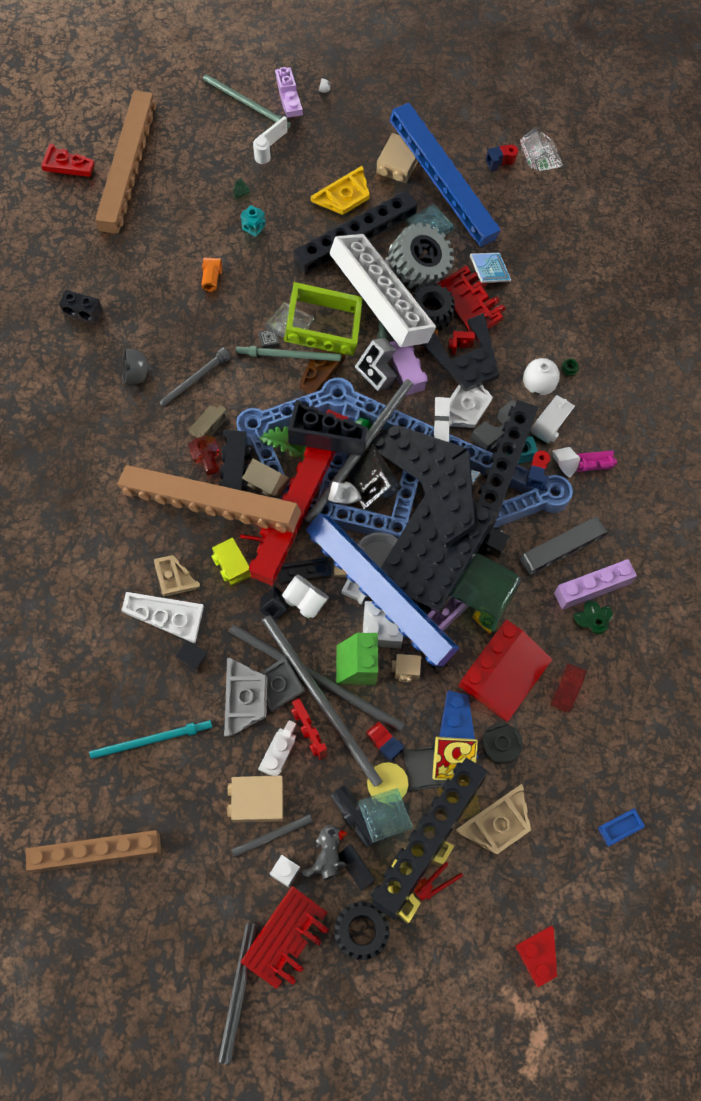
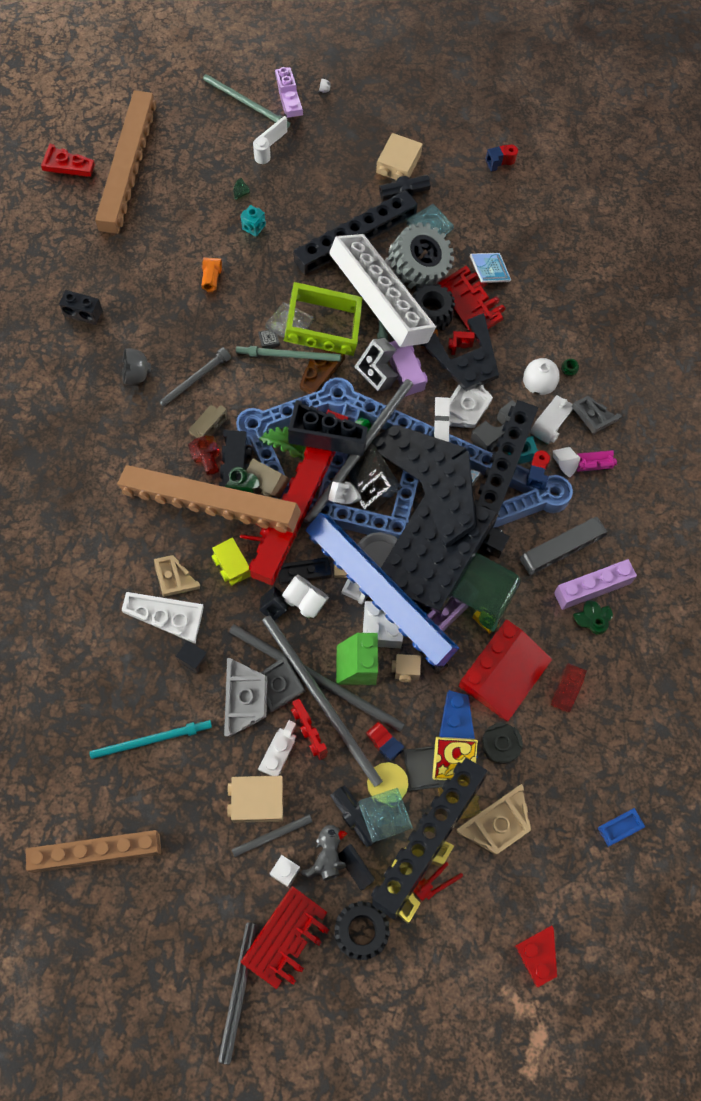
yellow wing [311,166,370,215] -> none
blue brick [389,103,501,247] -> none
clear slope [520,128,563,171] -> none
none -> dark green plate [225,467,260,493]
none -> black piece [379,175,431,200]
none -> dark grey wing [572,396,622,434]

